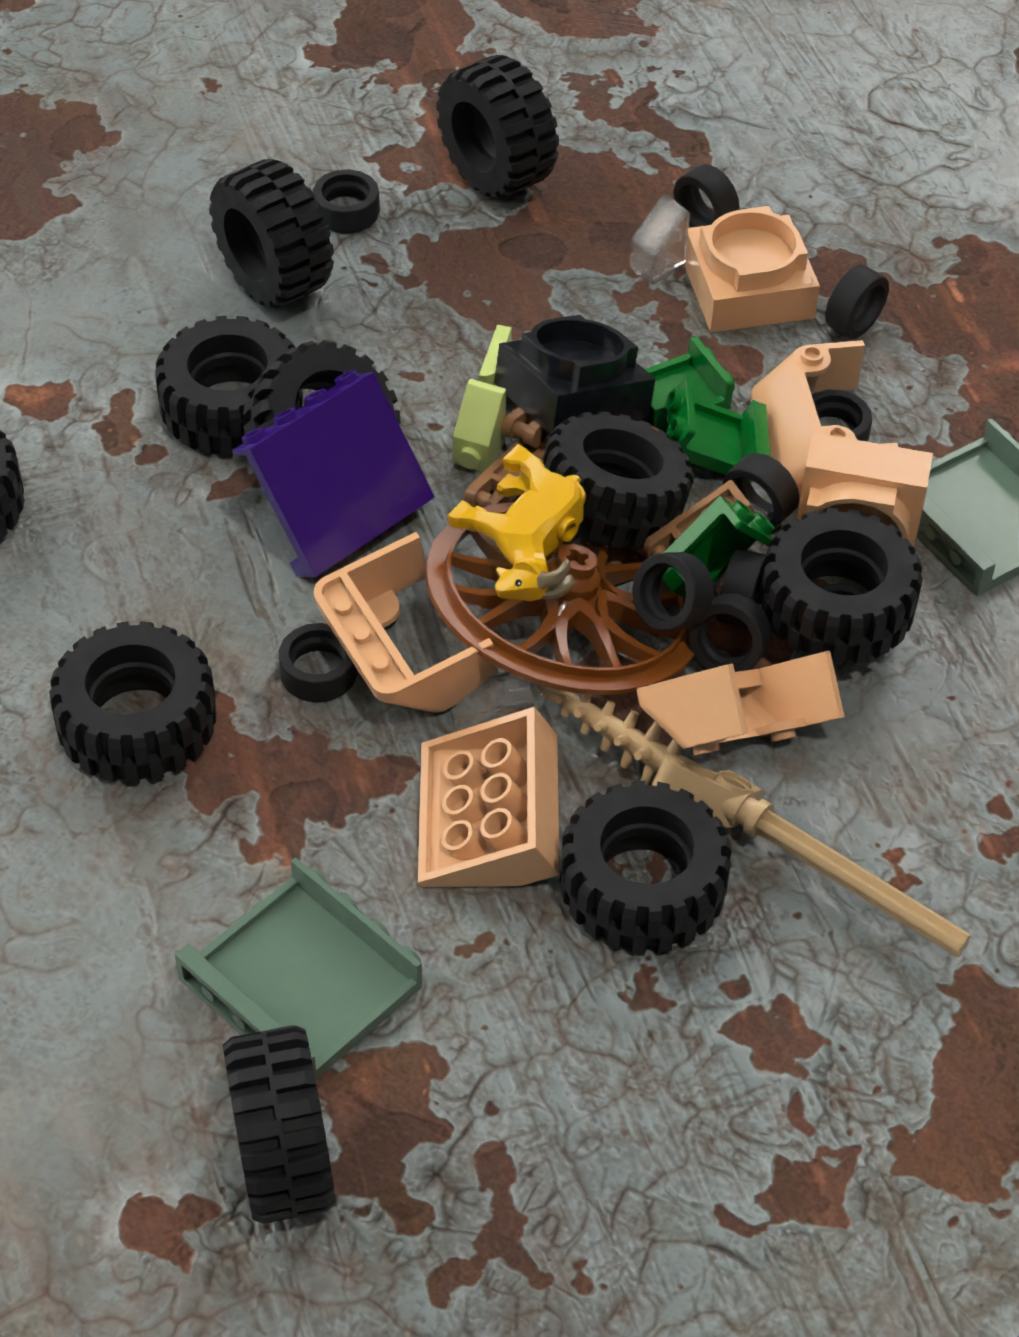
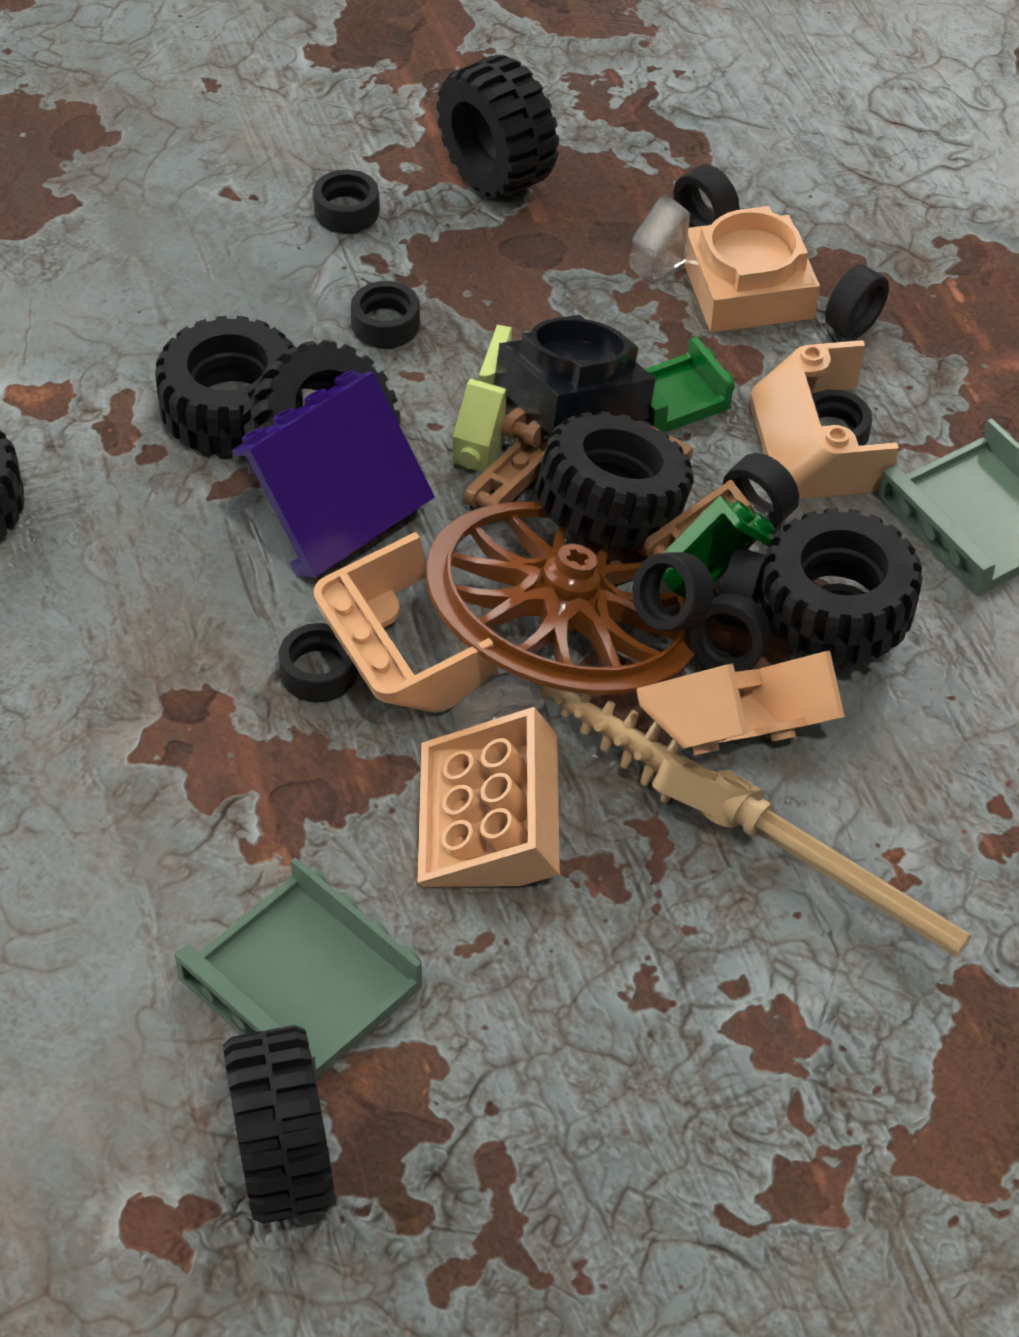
black tyre [49,621,217,784] -> none
black tyre [209,159,334,308] -> none
yellow animal [447,444,586,601] -> none
black tyre [560,780,732,954] -> none
green panel [665,377,771,483] -> none
light nougat container [797,432,933,547] -> none
none -> black tyre [351,281,420,348]

